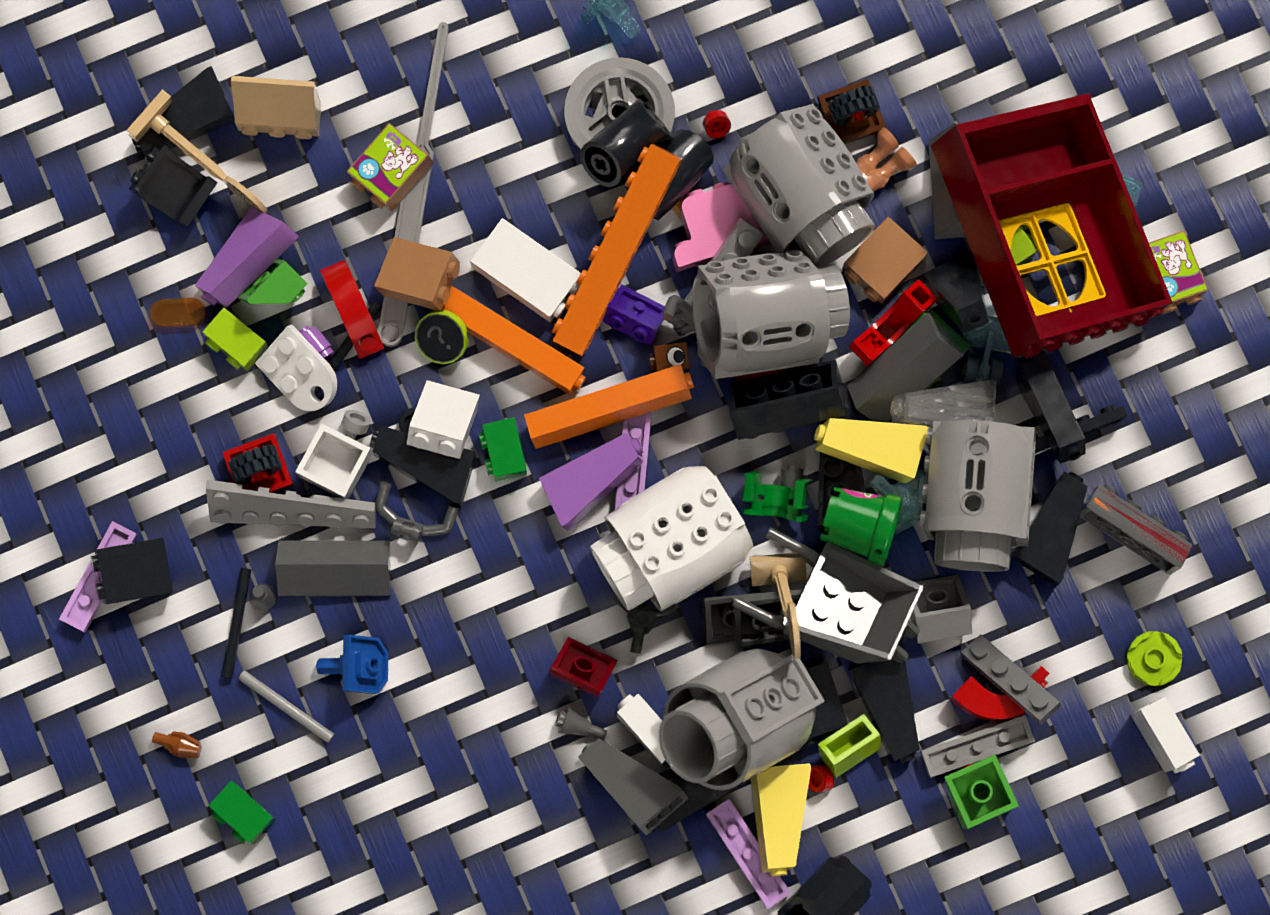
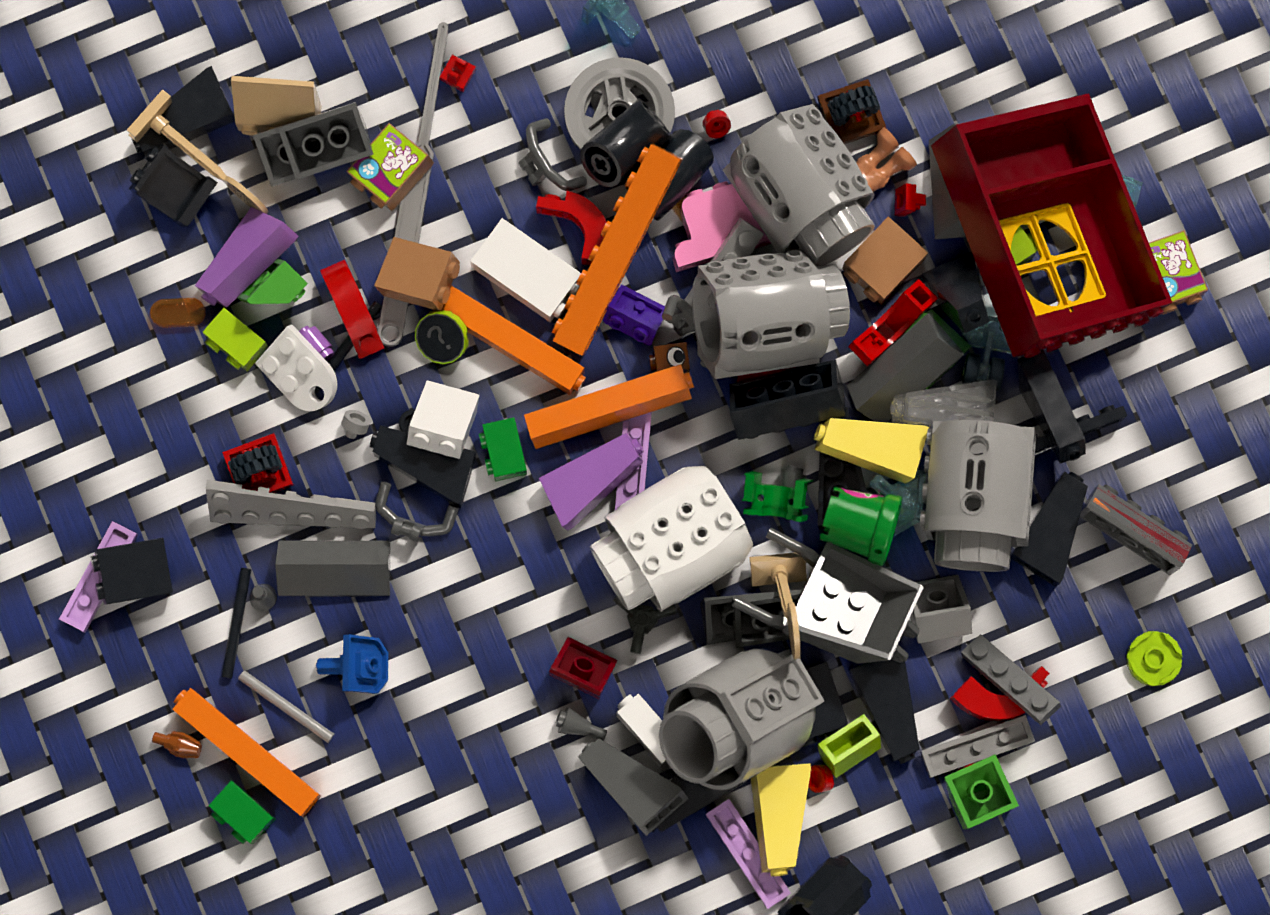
white piece [295,423,373,499] -> none
white brick [1131,696,1199,774] -> none
none -> orange brick [172,688,321,817]
none -> dark grey slope [253,102,374,187]
none -> red tile [440,54,476,92]
none -> dark grey piece [518,118,587,191]
none -> red arch [536,191,607,266]
none -> red tile [895,183,926,217]

